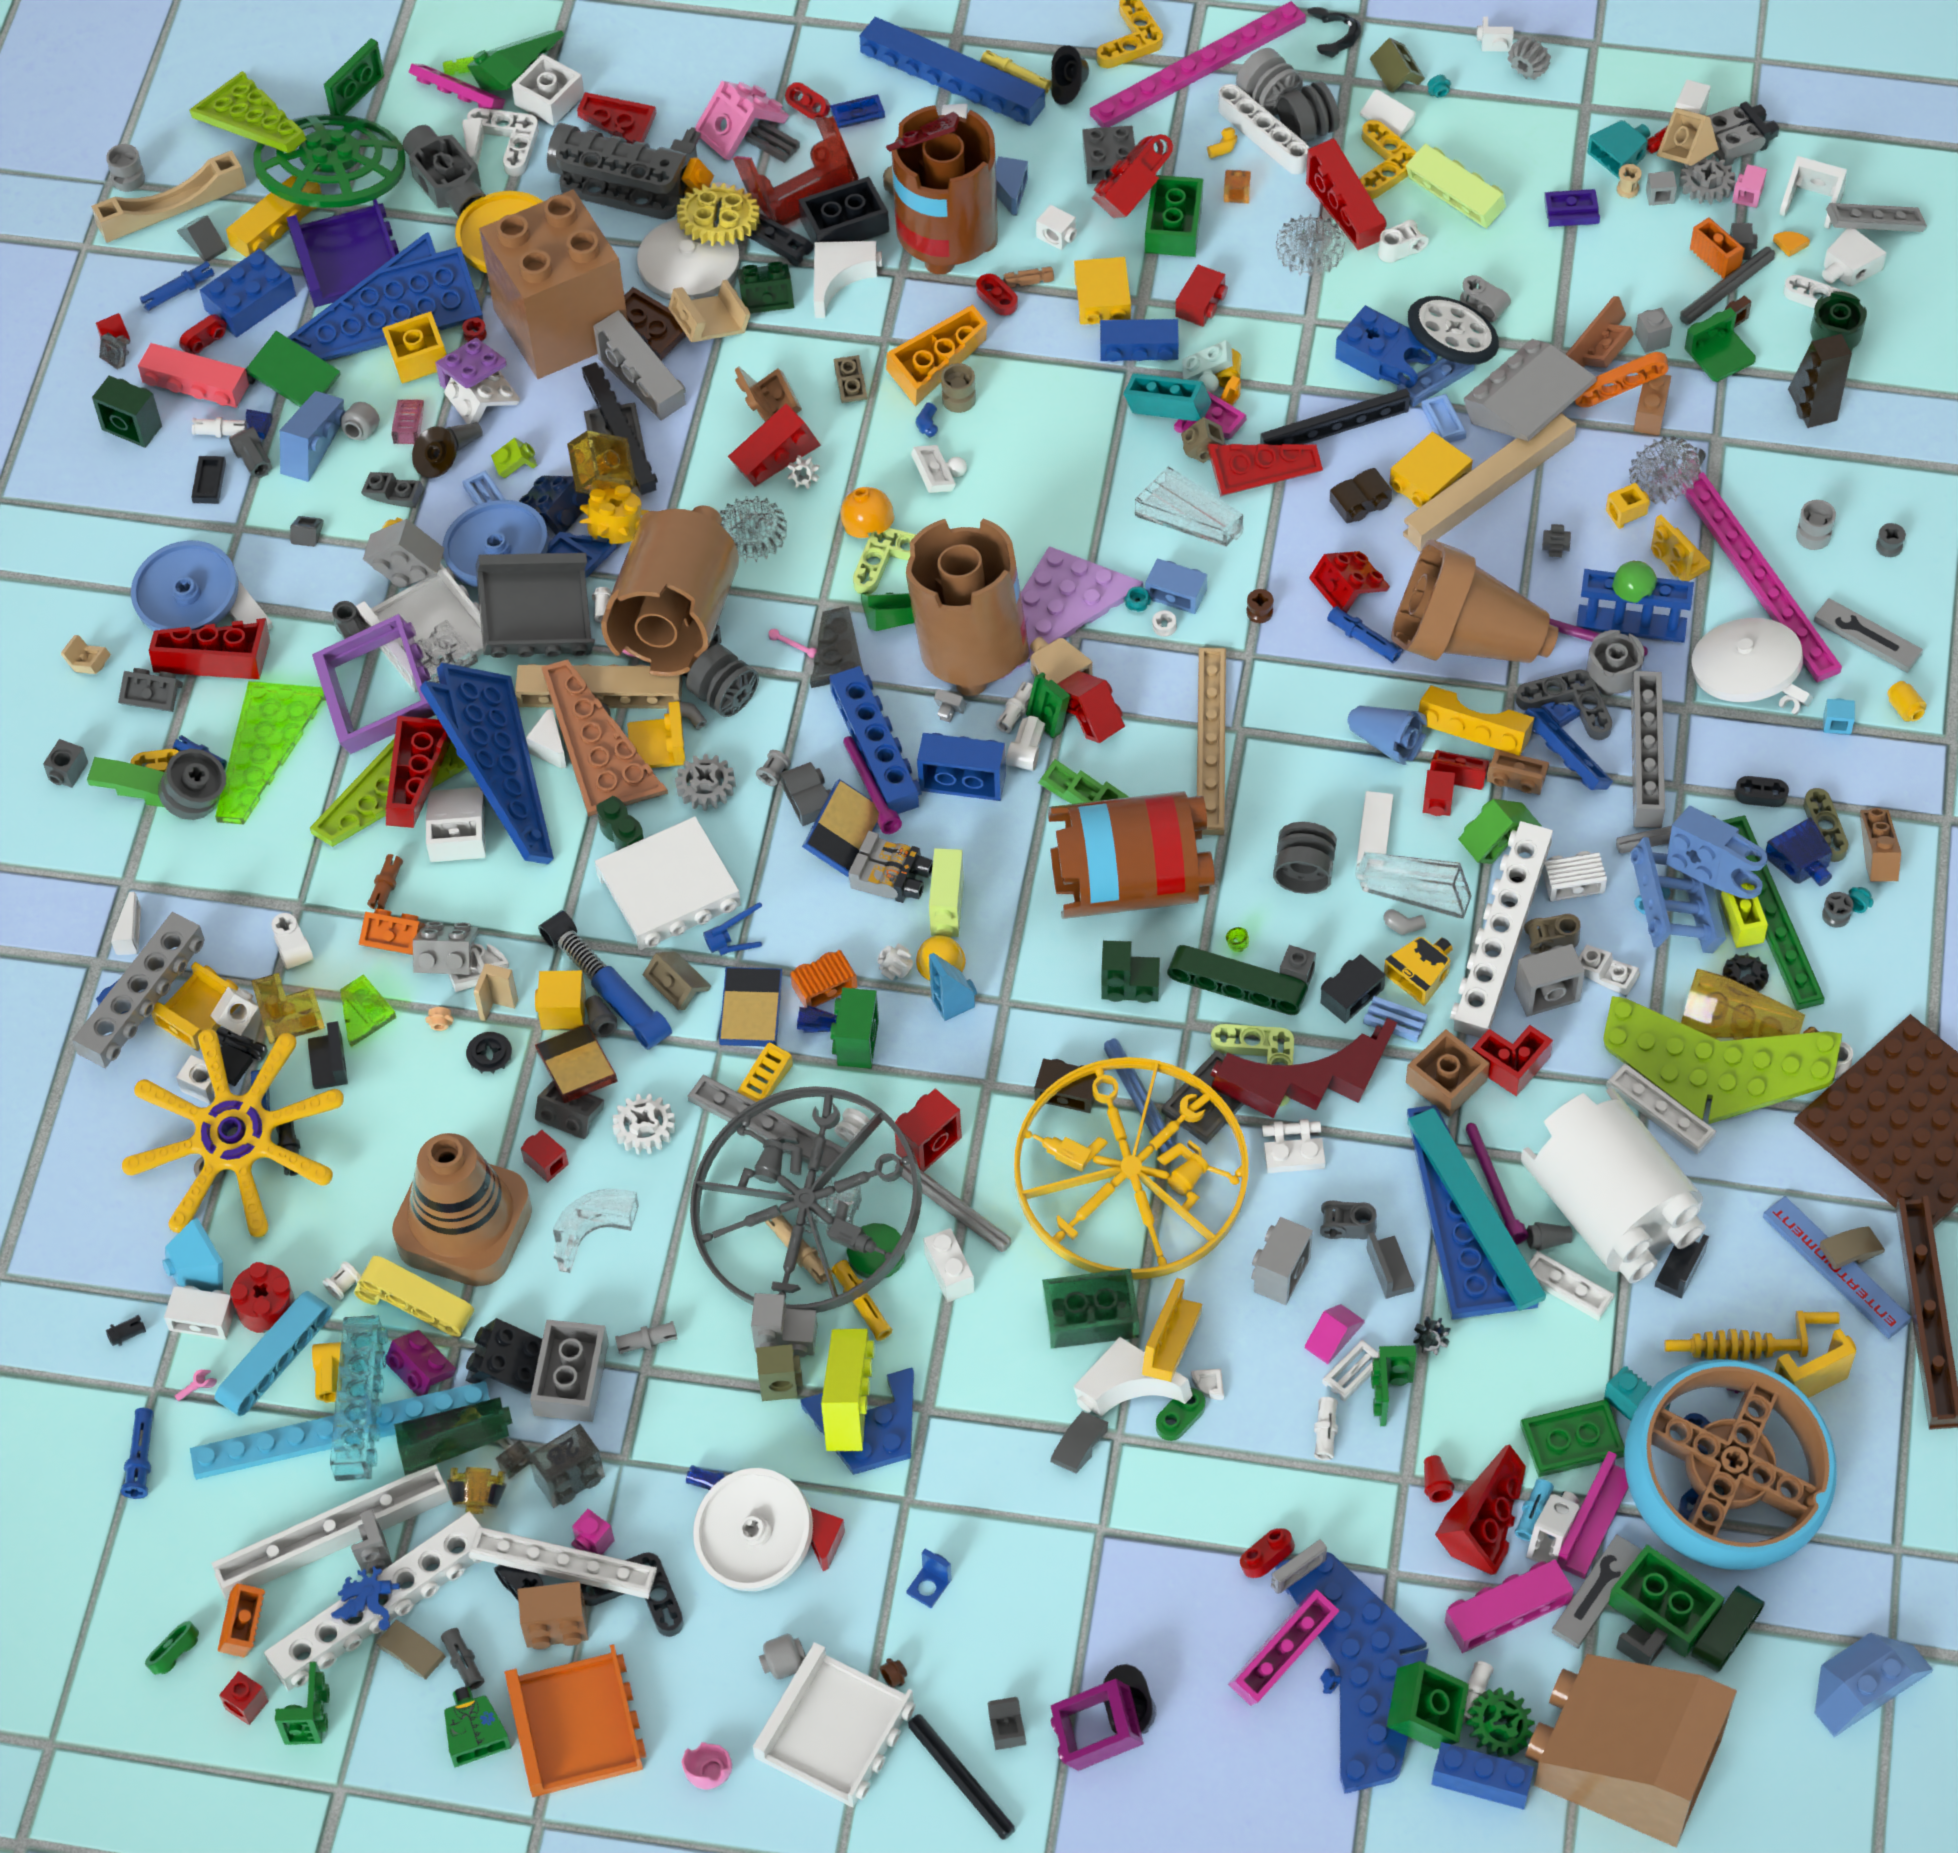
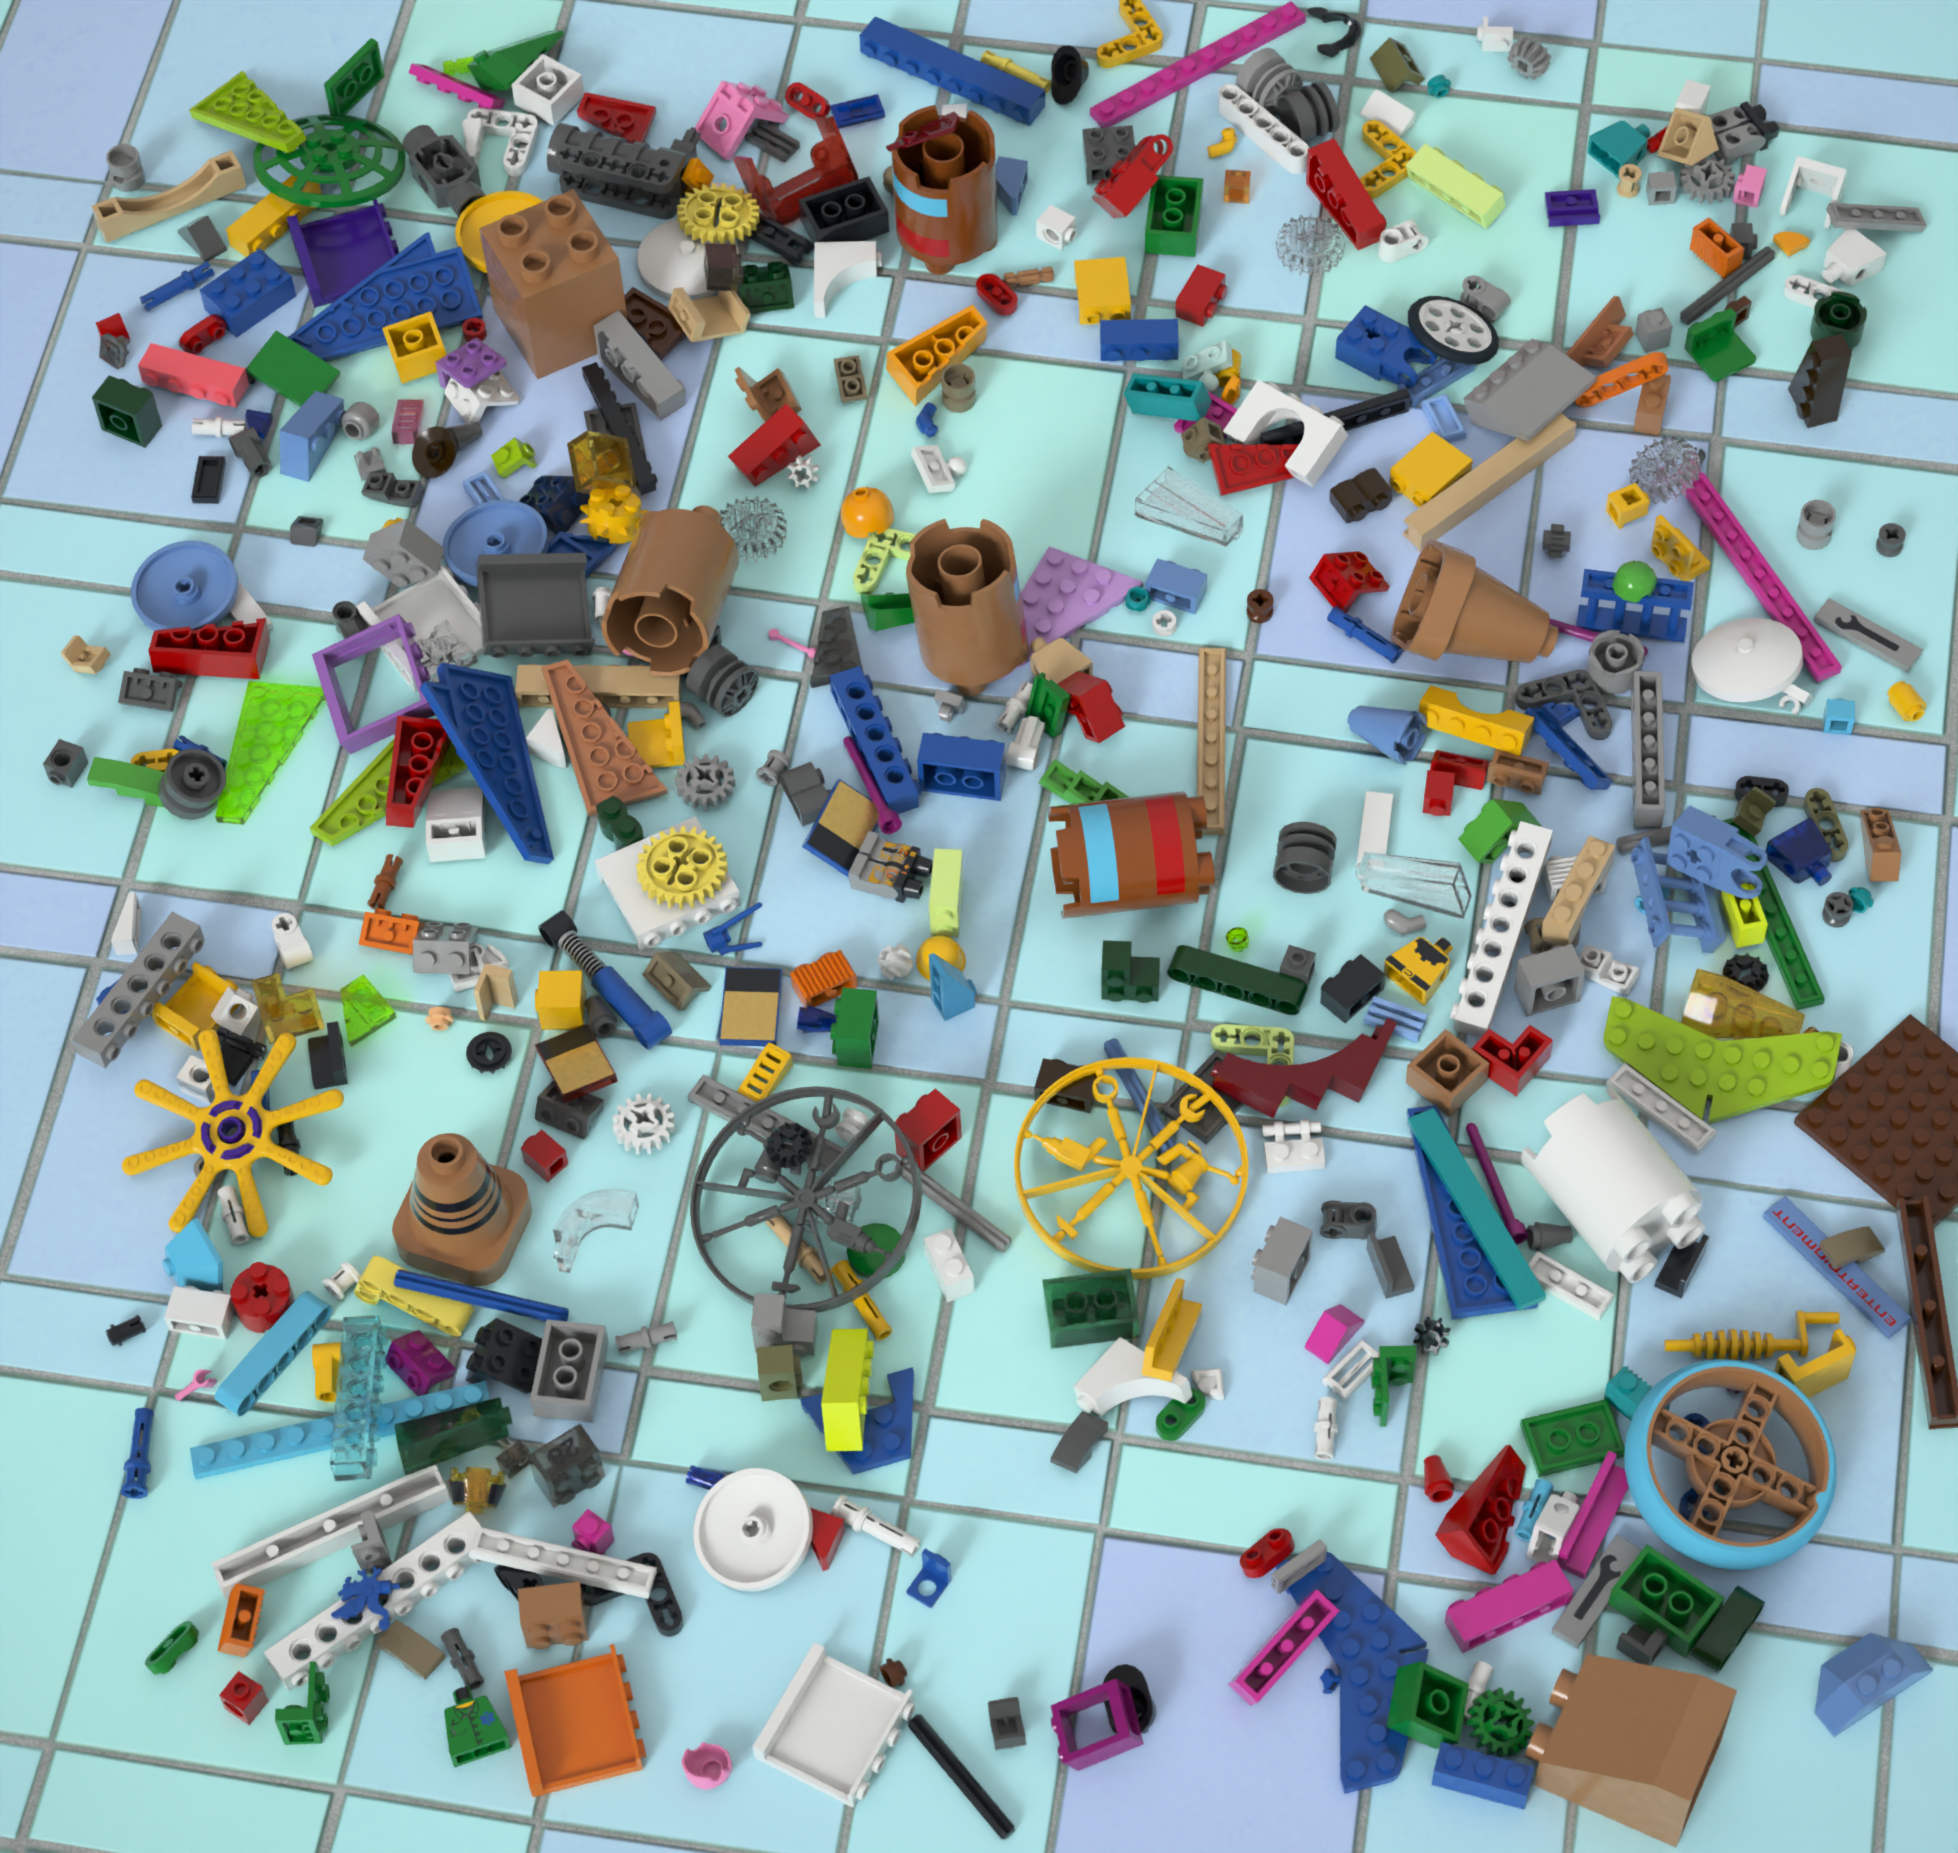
light grey head [759,1634,806,1680] -> none
none -> white pin [217,1186,250,1245]
none -> light grey tile [354,447,386,481]
none -> blue axle [394,1269,569,1322]
none -> light yellow gear [636,826,728,910]
none -> clear smoke brick [704,243,743,291]
none -> black gear [766,1122,813,1168]
none -> white pin [830,1494,921,1557]
none -> white arch [1223,380,1349,487]
none -> tan arch [1542,835,1615,946]
none -> olive bracket [1732,787,1776,837]

